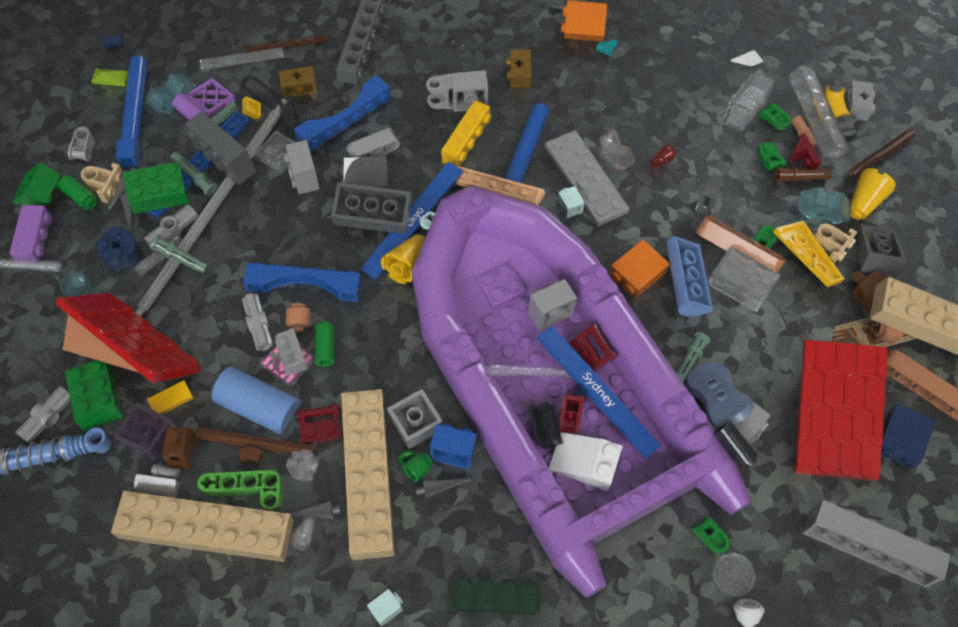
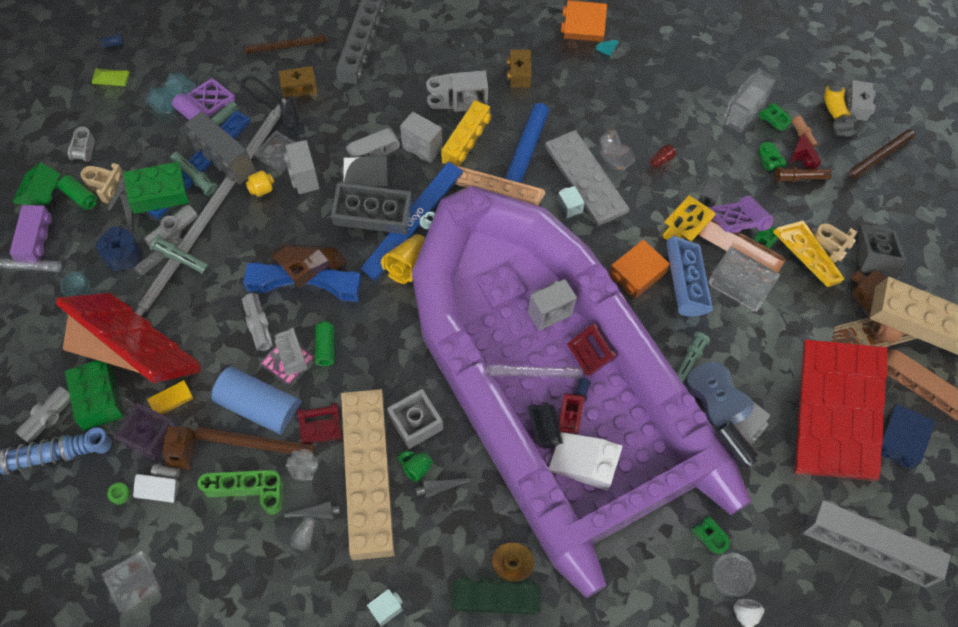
tan brick [111,491,294,562] -> none
blue brick [116,56,148,168] -> none
clear axle [200,48,284,70] -> none
reddish brown piece [238,446,265,466] -> none
yellow plate [242,96,261,120] -> none
nougat head [285,303,311,332] -> none
blue arch [294,75,391,152] -> none
blue brick [430,423,477,470] -> none
blue tile [536,326,661,459] -> none
white sticker [731,50,763,67] -> none
clear brick [788,65,850,161] -> none
clear light blue brick [798,187,852,225] -> none
yellow cone [849,168,896,220] -> none
none -> clear tile [102,551,161,613]
none -> bright green tile [107,482,131,505]
none -> yellow head [246,170,274,197]
none -> reddish brown brick [269,243,347,288]
none -> light grey brick [400,112,443,163]
none -> pearl gold dish [492,542,534,582]
none -> yellow piece [662,195,716,242]
none -> medium lavender piece [708,196,774,233]

